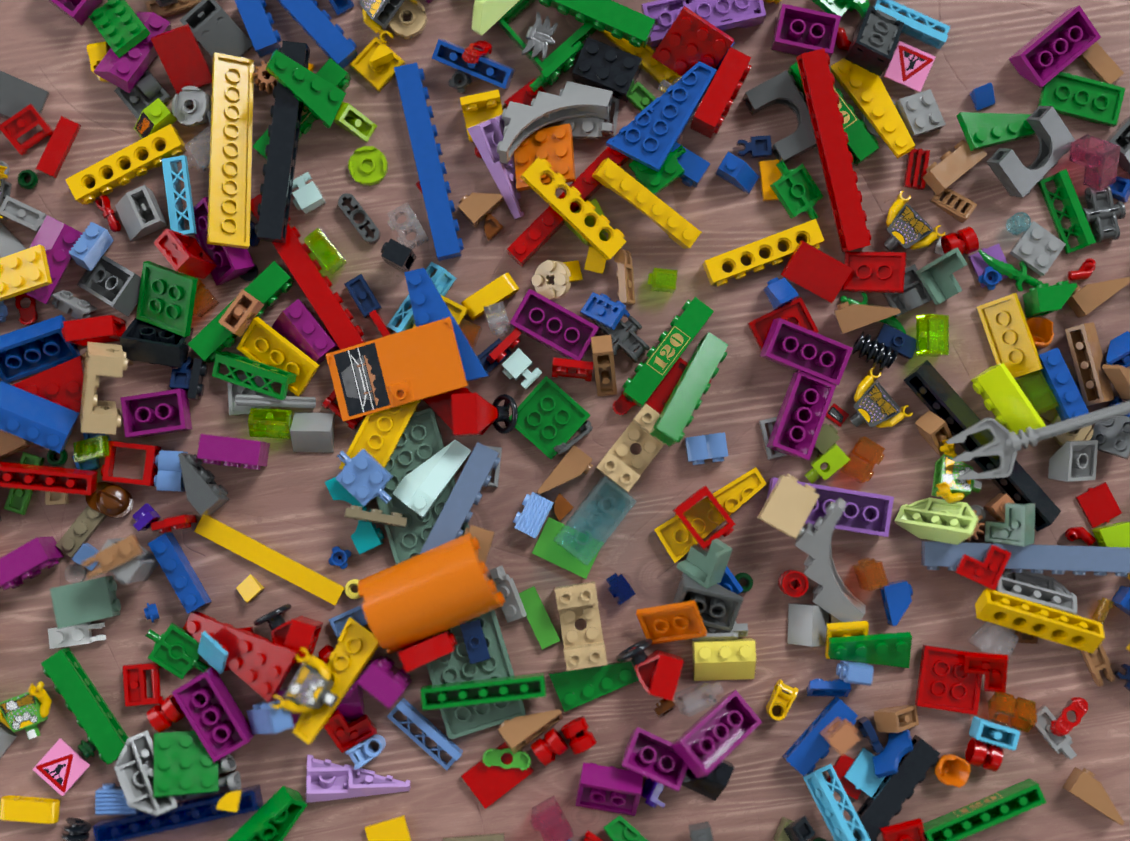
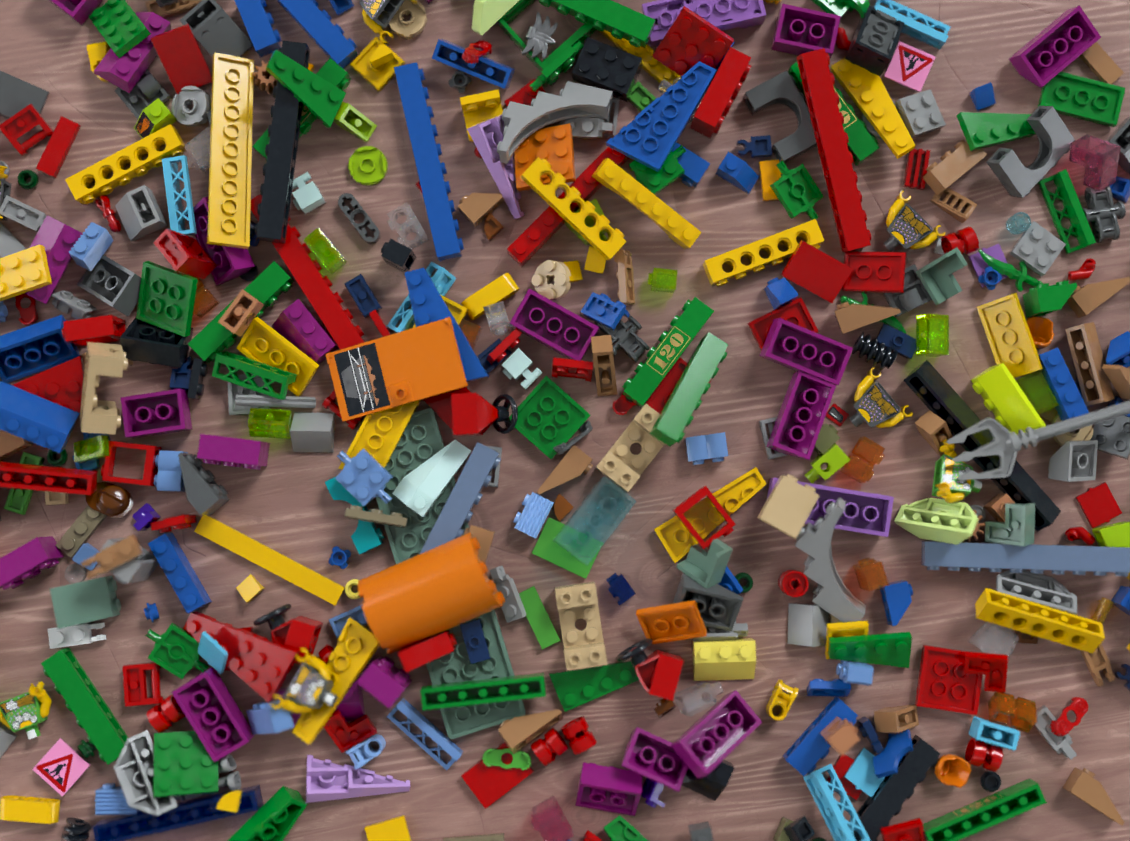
red plate [955,544,1012,590] -> none
none -> black plate [980,771,1001,792]

